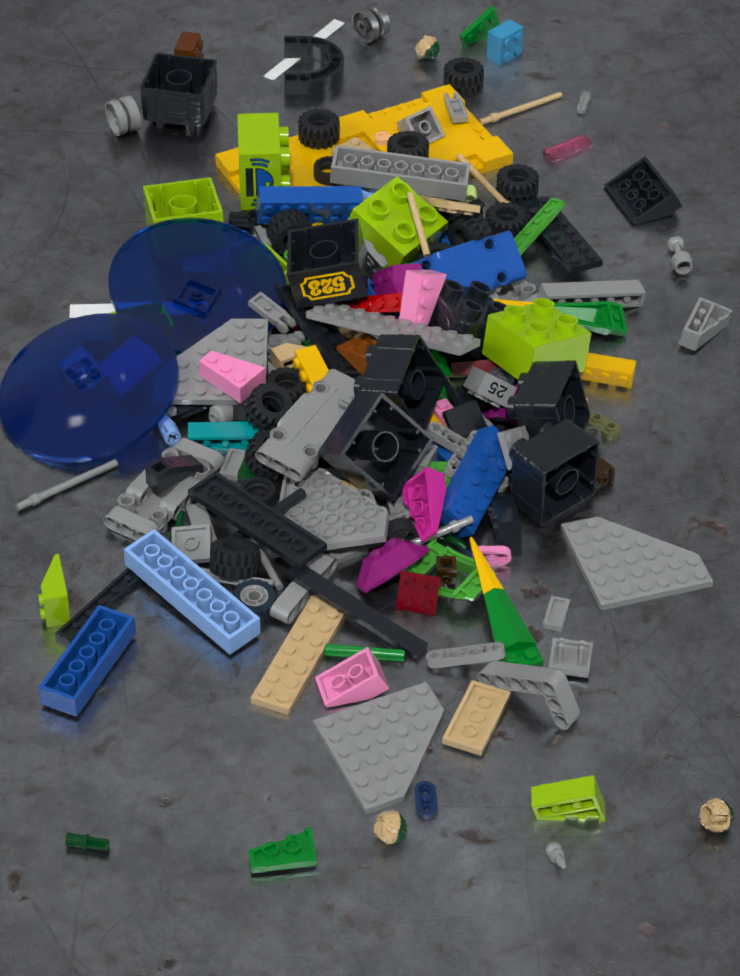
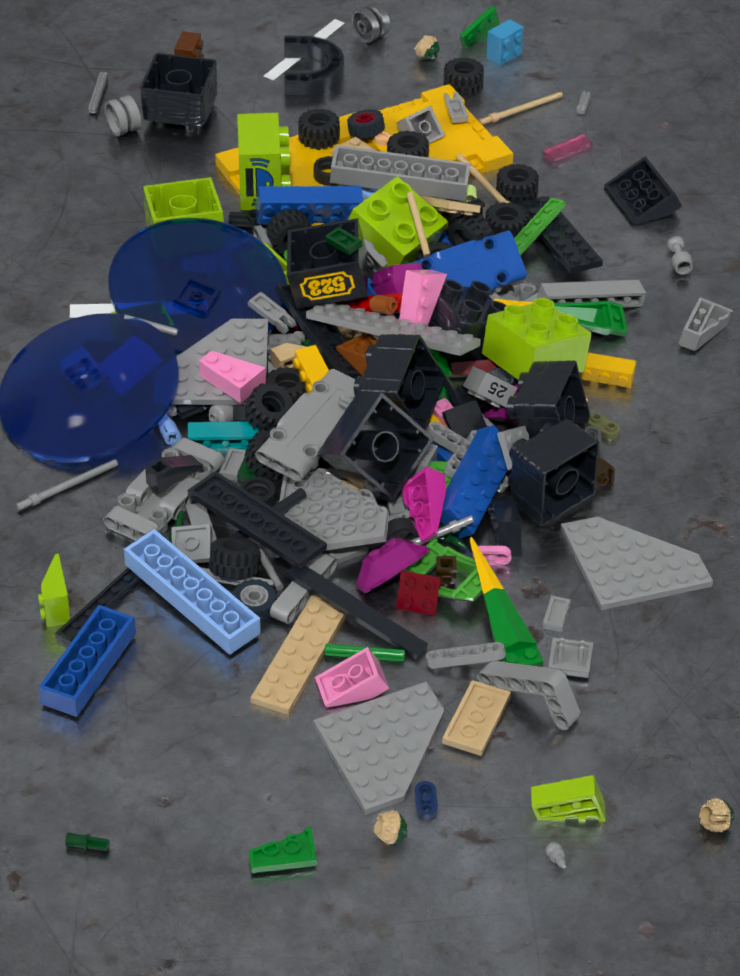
none -> light grey axle [88,72,108,114]
none -> light grey bar [123,314,178,336]
none -> dark green plate [325,227,363,255]
none -> black wheel [347,109,385,138]
none -> dark orange brick [369,295,397,315]

